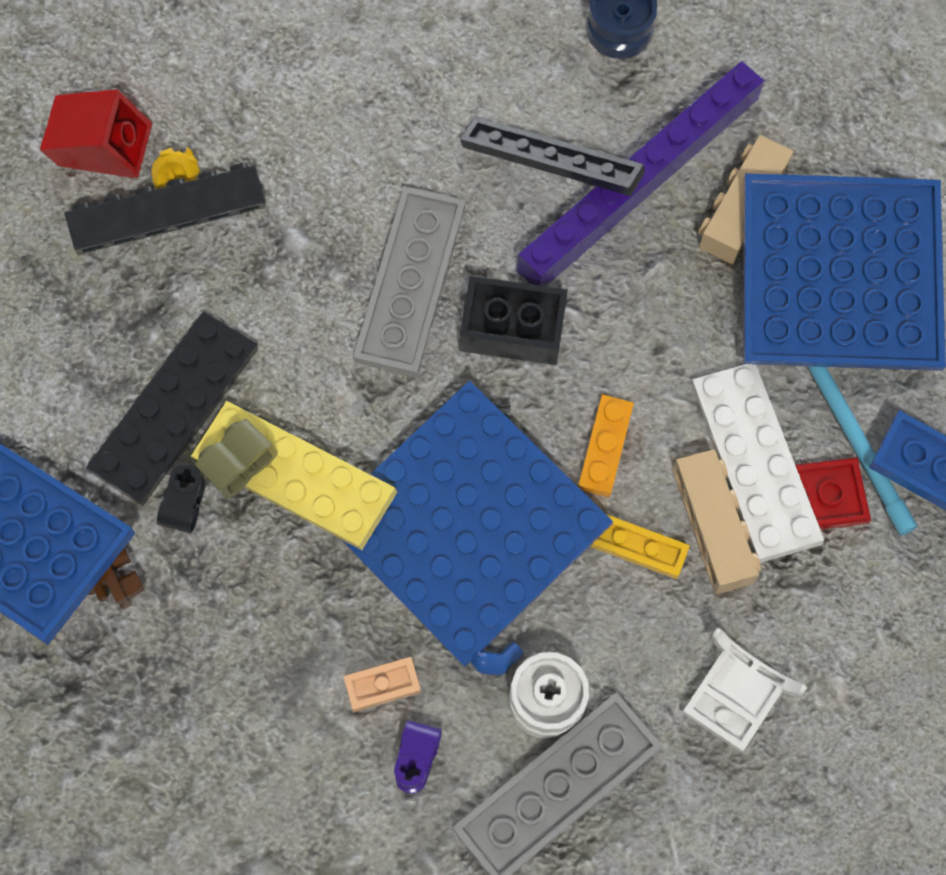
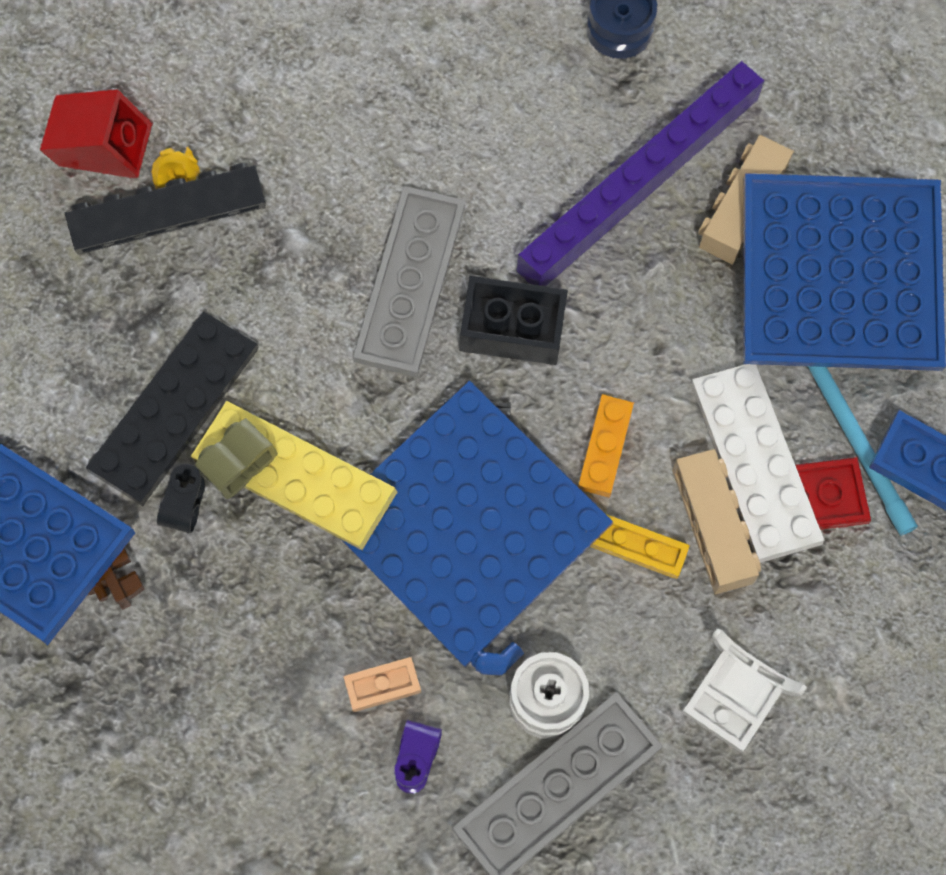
plate [460,117,645,196] -> none

